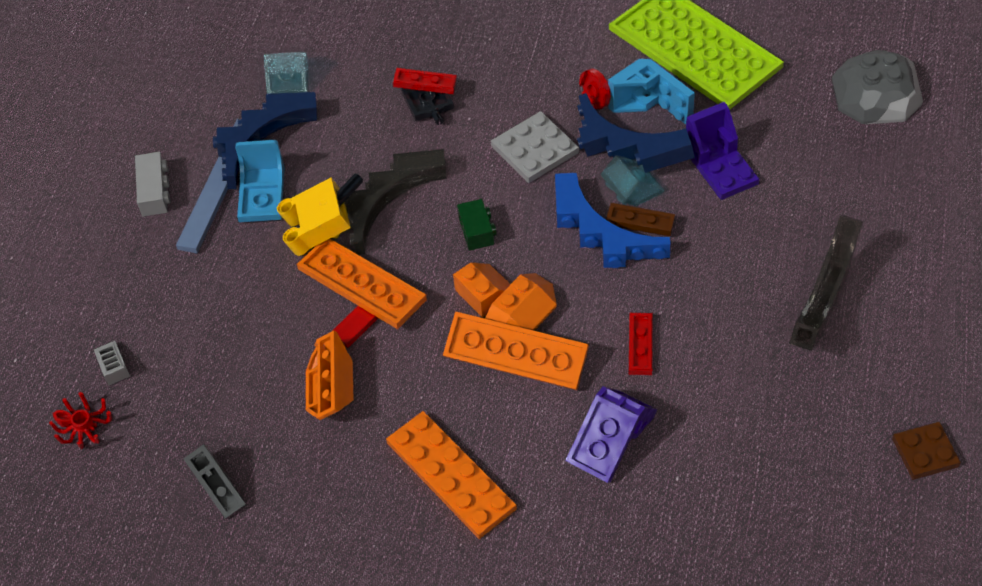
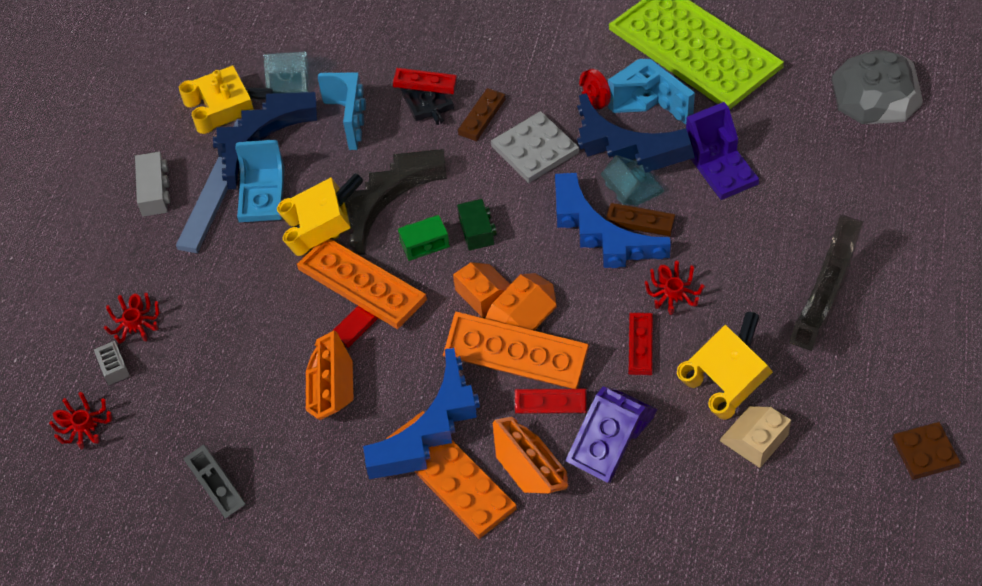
none -> red animal [104,293,160,344]
none -> yellow piece [179,66,274,134]
none -> dark azure bracket [318,73,366,150]
none -> blue arch [363,348,480,480]
none -> green brick [398,215,450,261]
none -> reddish brown plate [458,88,506,142]
none -> orange wedge [493,417,568,493]
none -> red tile [515,389,587,414]
none -> red animal [644,260,705,315]
none -> yellow piece [677,311,773,420]
none -> tan slope [720,407,791,468]

